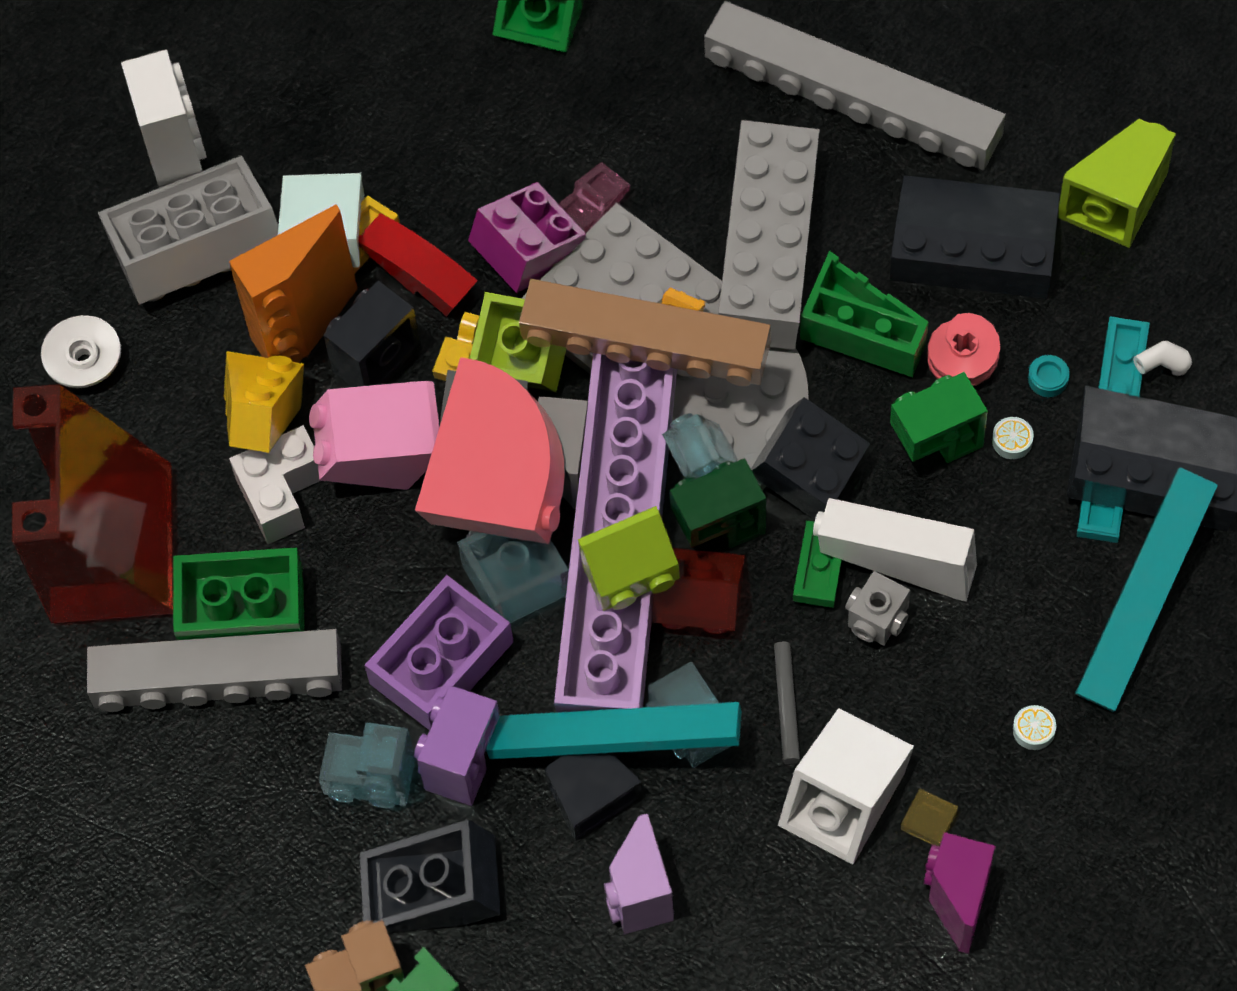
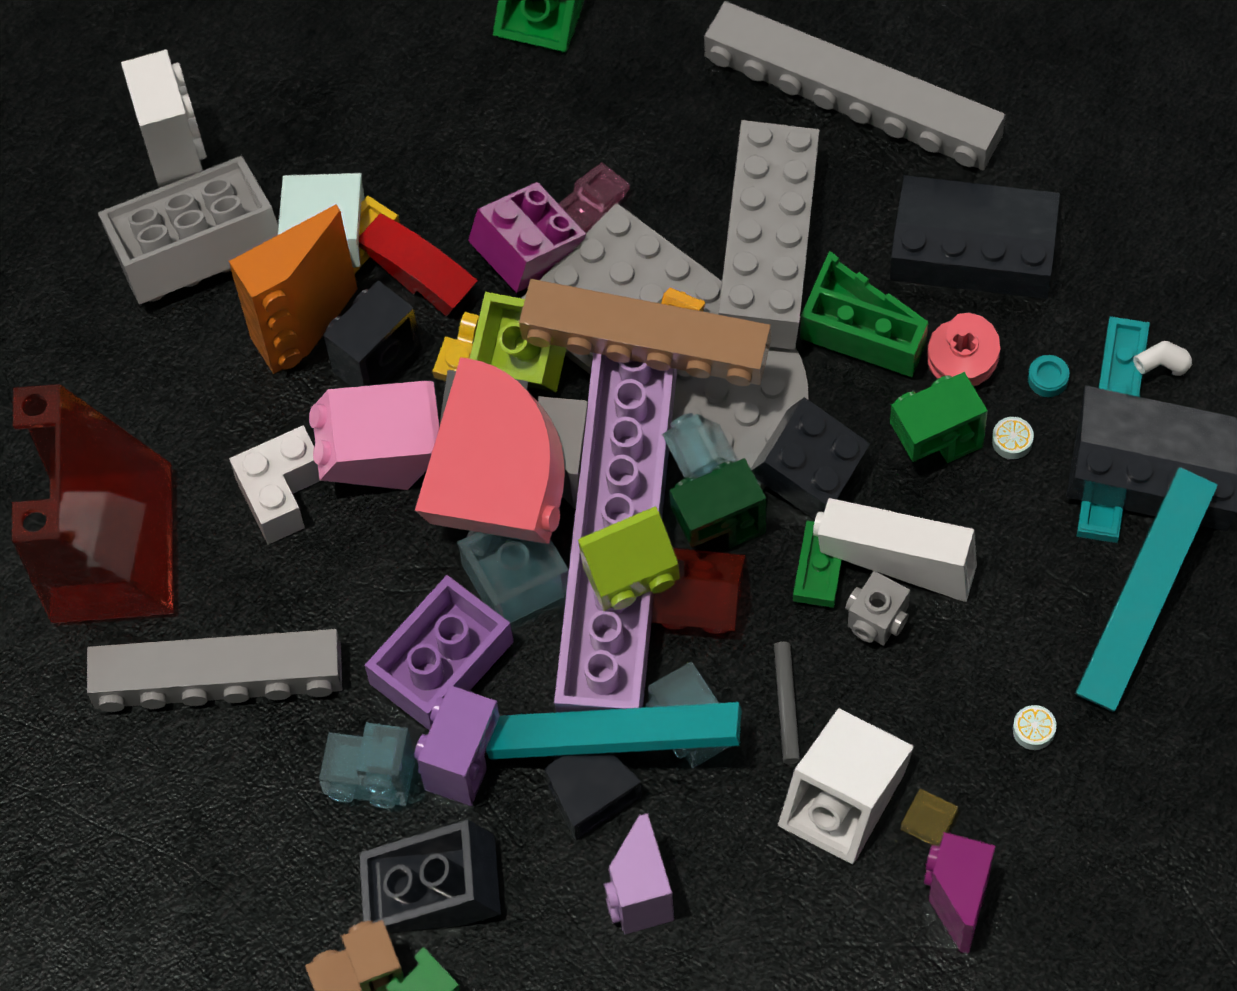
white dish [41,316,121,388] -> none
green brick [173,547,304,640] -> none
yellow wedge [224,351,304,453] -> none
lime slope [1057,119,1176,248] -> none

